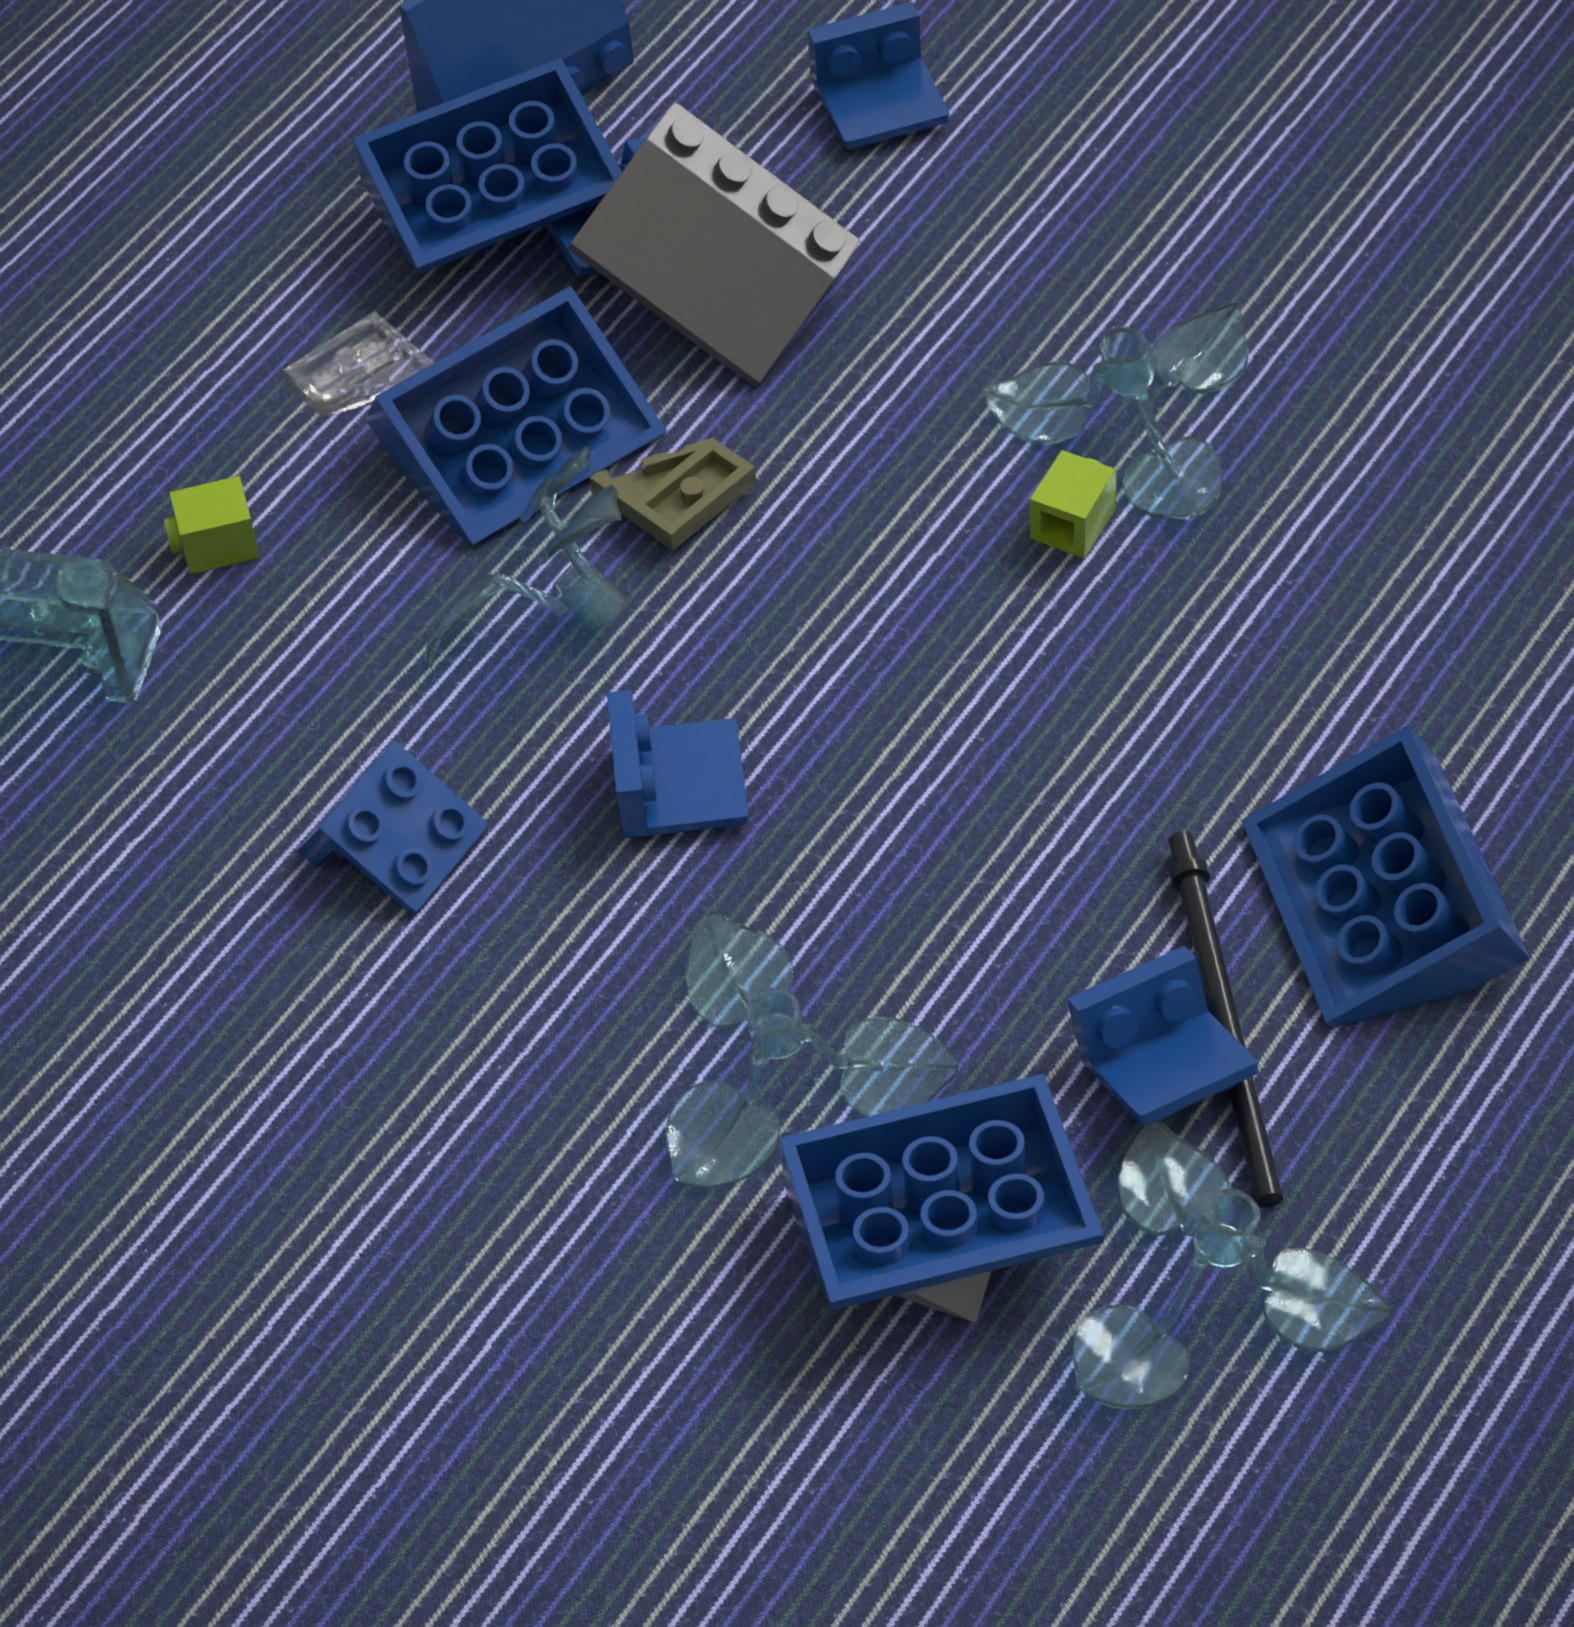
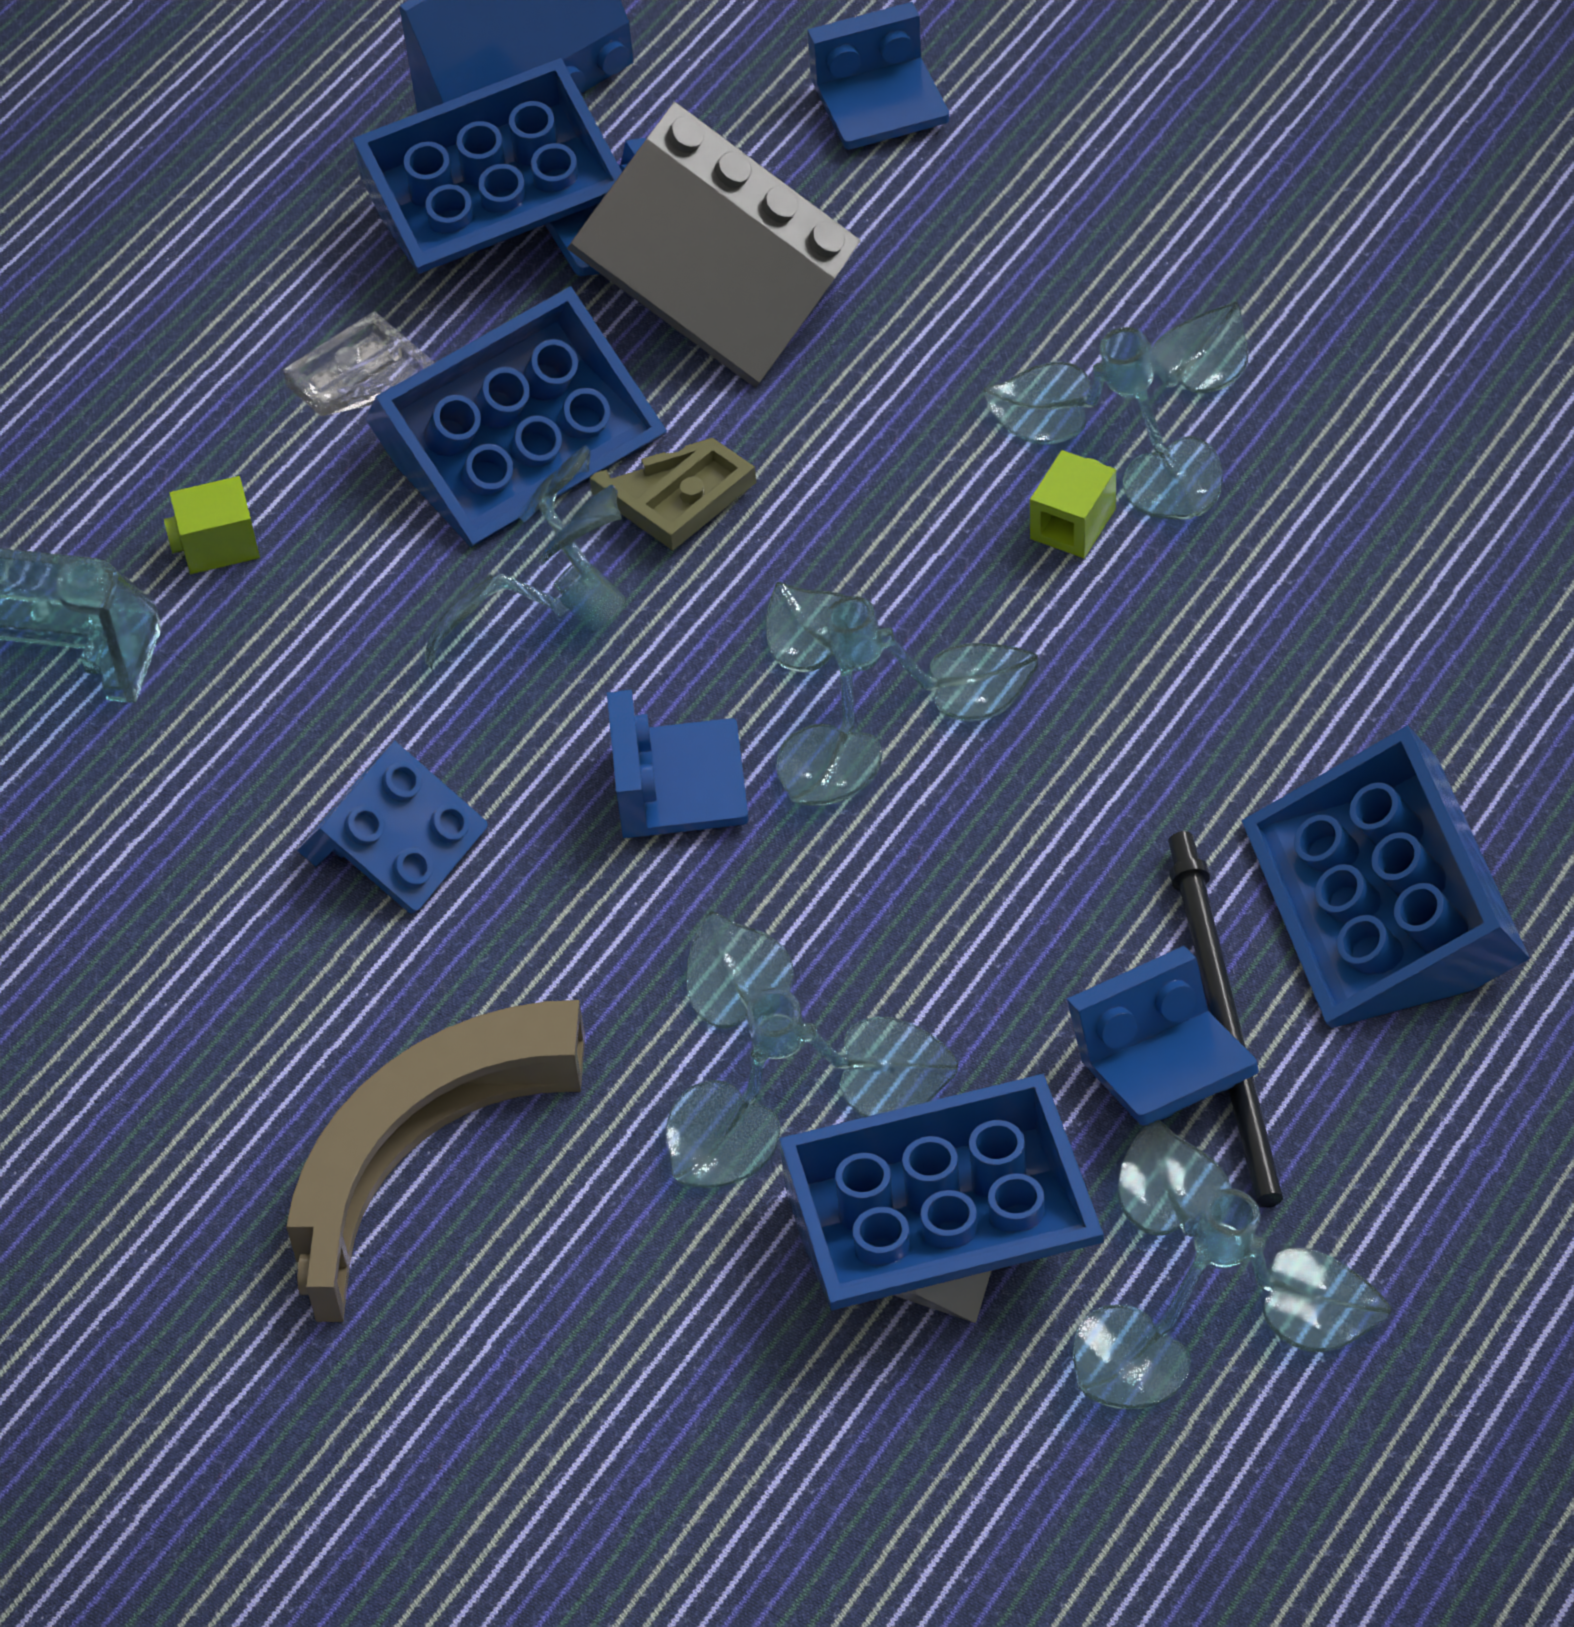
none -> dark tan arch [286,1000,585,1322]
none -> clear light blue plant [766,582,1038,806]

